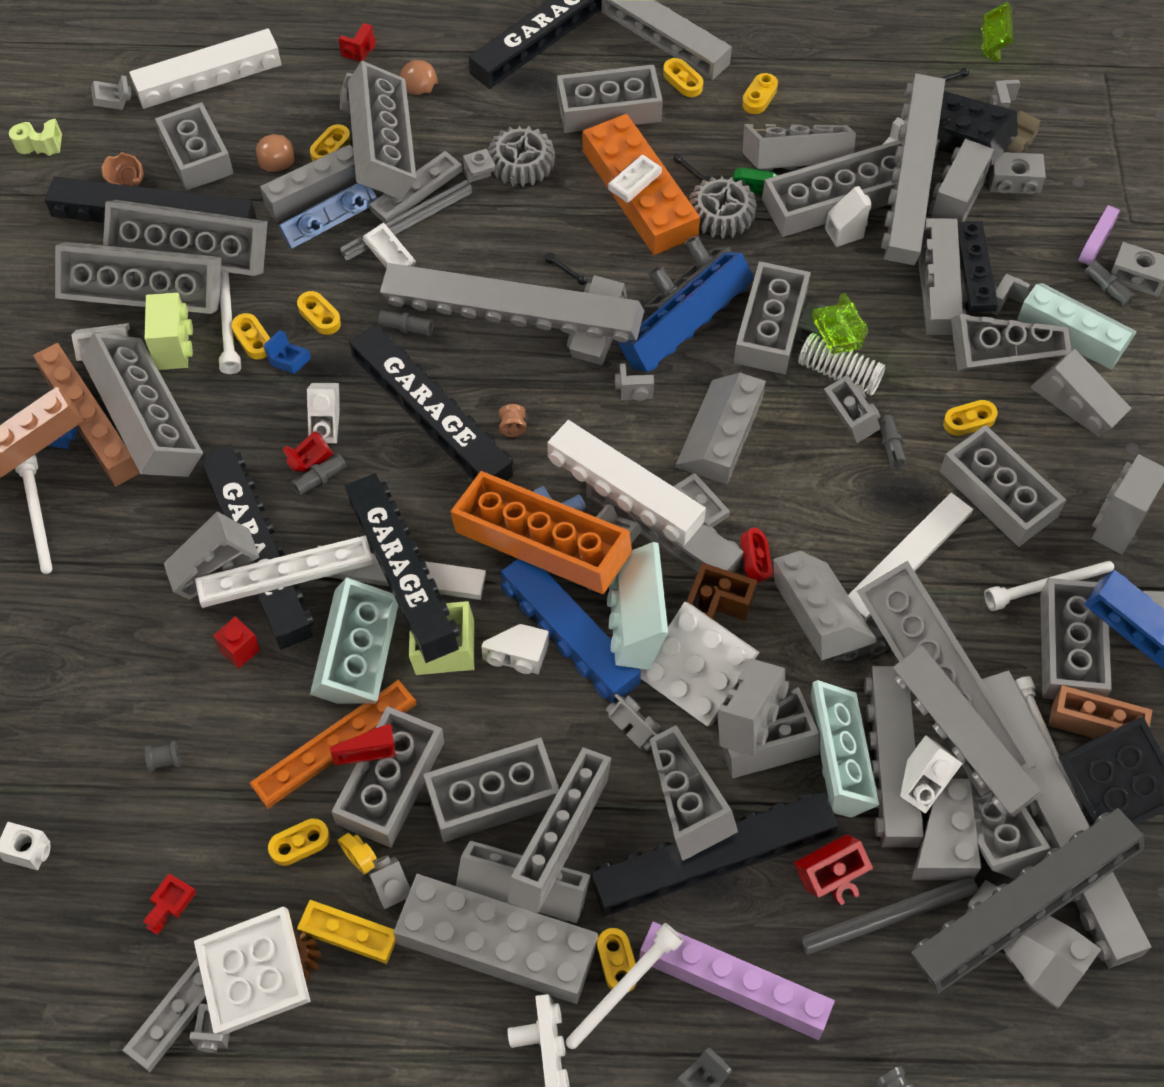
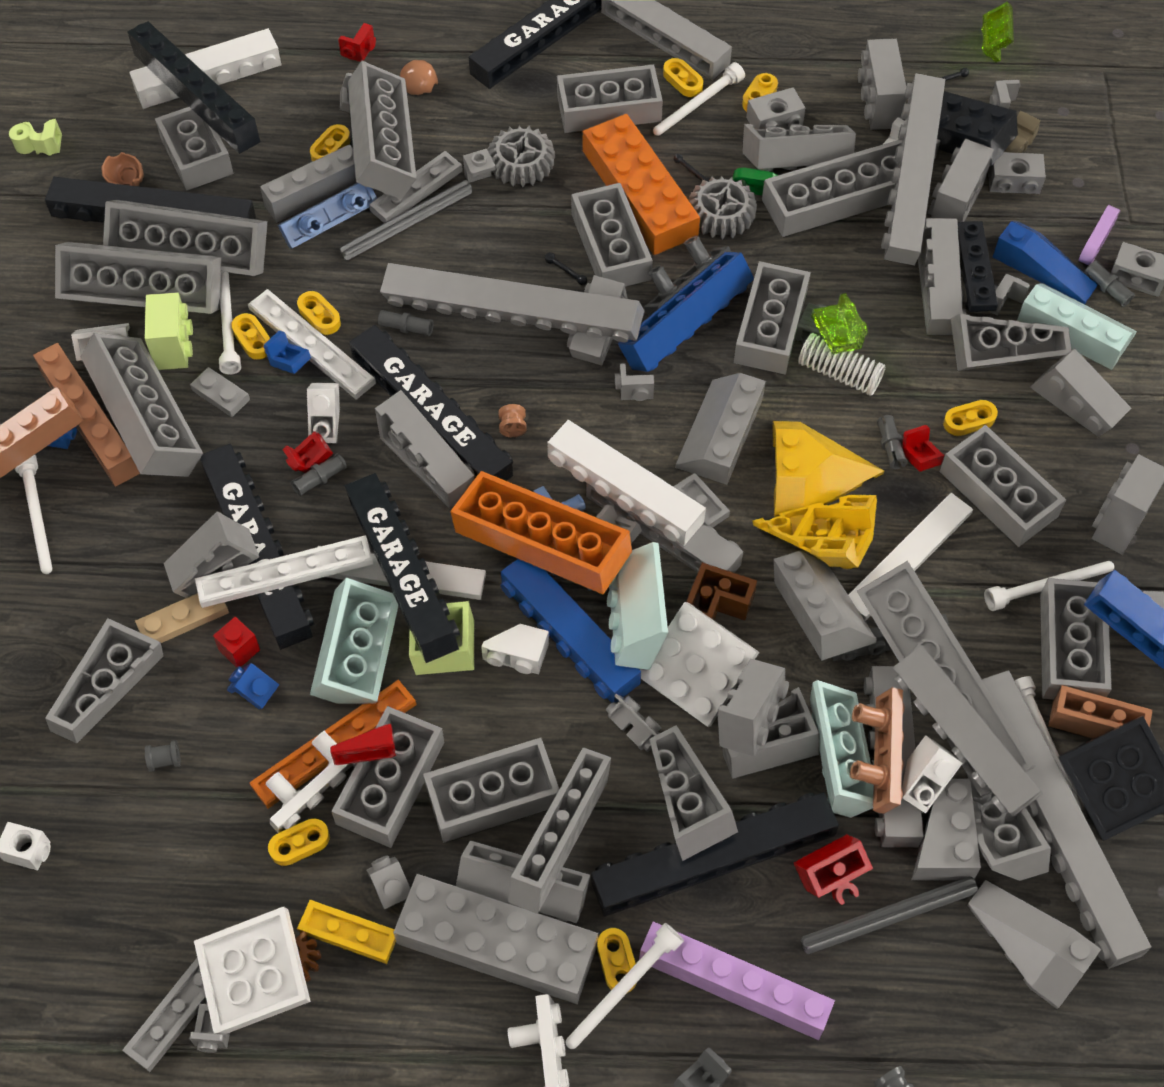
light grey bracket [91,75,131,110] -> none
red plate [144,874,196,935] -> none
nougat hair [256,134,294,172] -> none
yellow plate [338,833,377,875] -> none
white plate [363,222,416,269] -> none
white plate [608,154,662,203] -> none
red plate [740,527,773,583] -> none
light grey brick [824,374,881,443] -> none
white slope [825,186,871,247] -> none
dark grey brick [911,808,1145,994] -> none
none -> light grey wedge [45,618,163,743]
none -> black brick [127,21,261,154]
none -> tan plate [135,593,229,643]
none -> light grey plate [190,367,250,417]
none -> blue bracket [227,663,279,709]
none -> white tile [248,289,376,400]
none -> white plate [266,731,357,833]
none -> light grey wedge [375,390,475,509]
none -> light grey brick [571,183,653,286]
none -> white piece [653,62,745,136]
none -> light grey brick [746,87,806,129]
none -> yellow wedge [752,495,877,569]
none -> yellow wedge [772,421,884,517]
none -> nougat plate [850,687,905,814]
none -> light grey brick [858,39,907,130]
none -> red bracket [902,425,944,472]
none -> blue wedge [993,221,1097,305]

